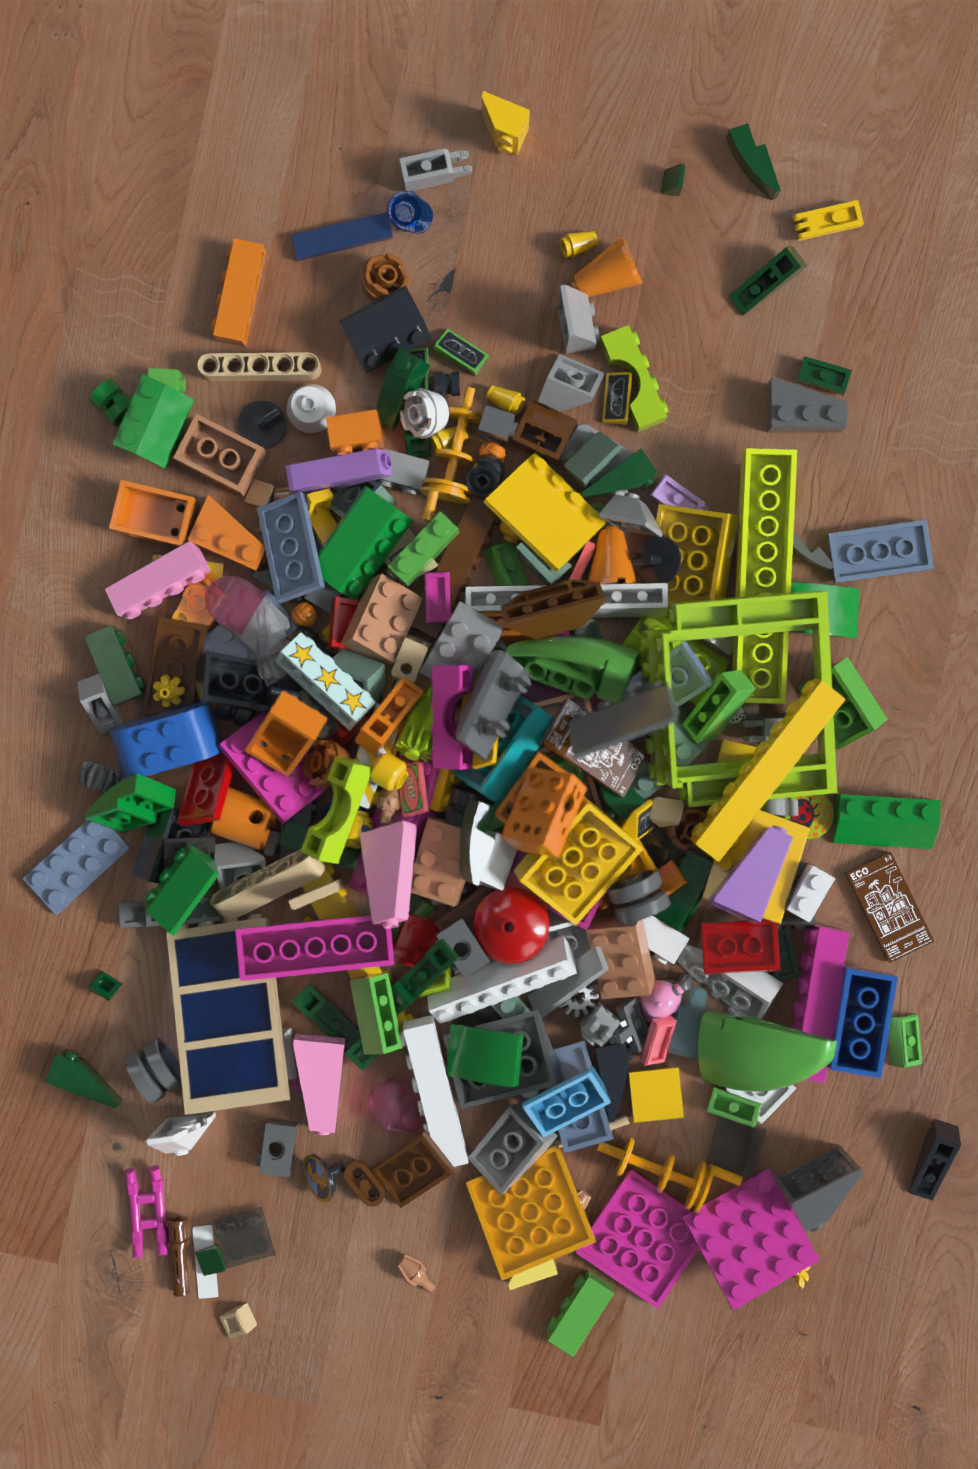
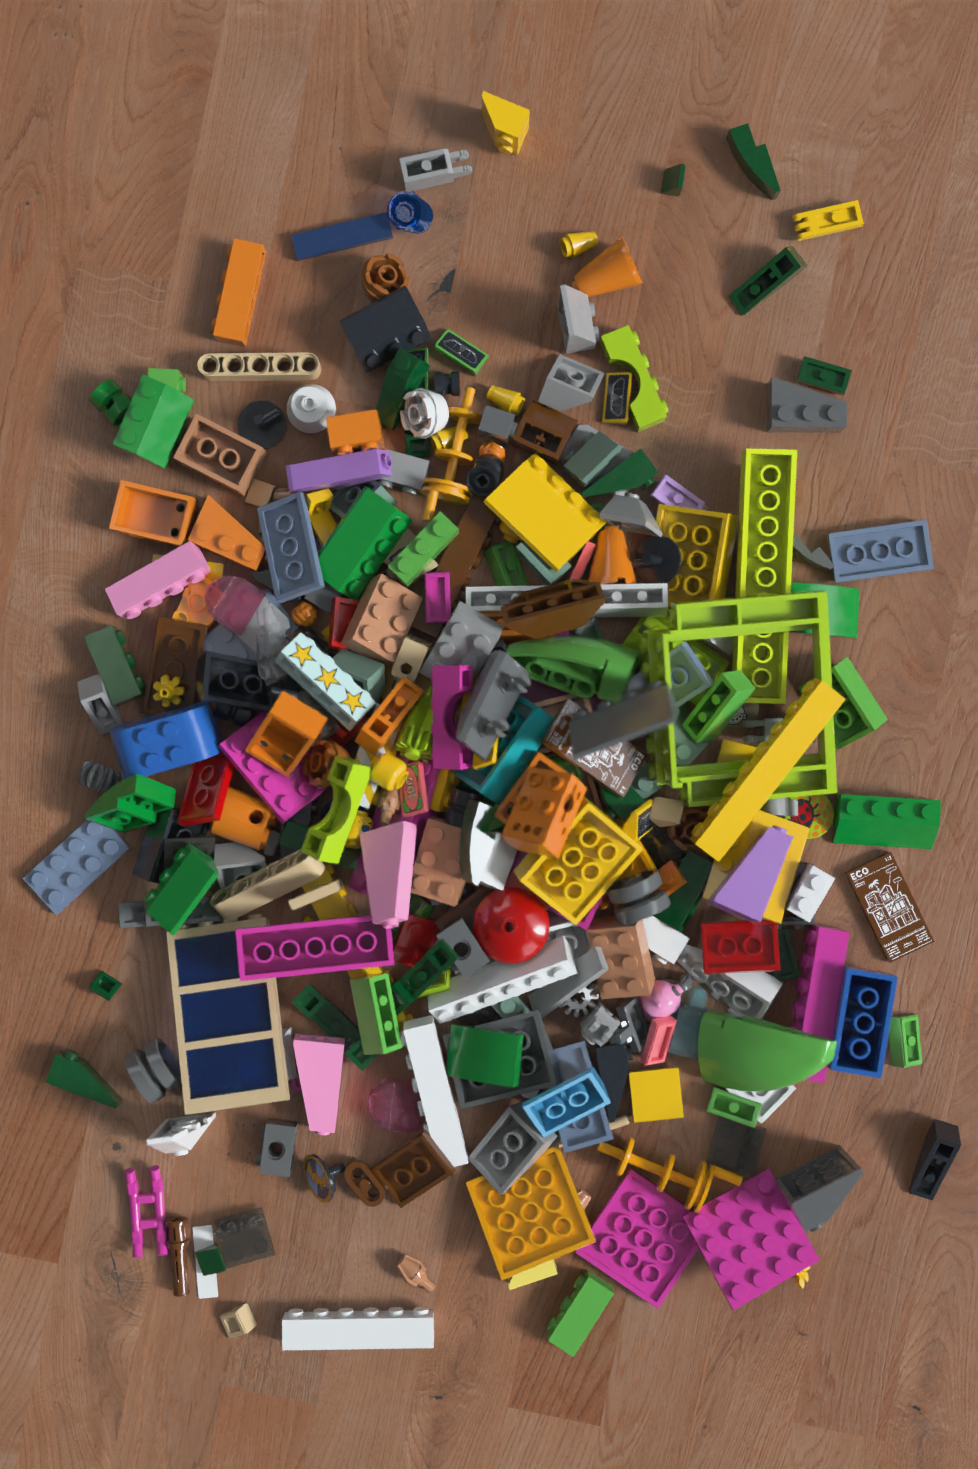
none -> white brick [282,1307,434,1350]

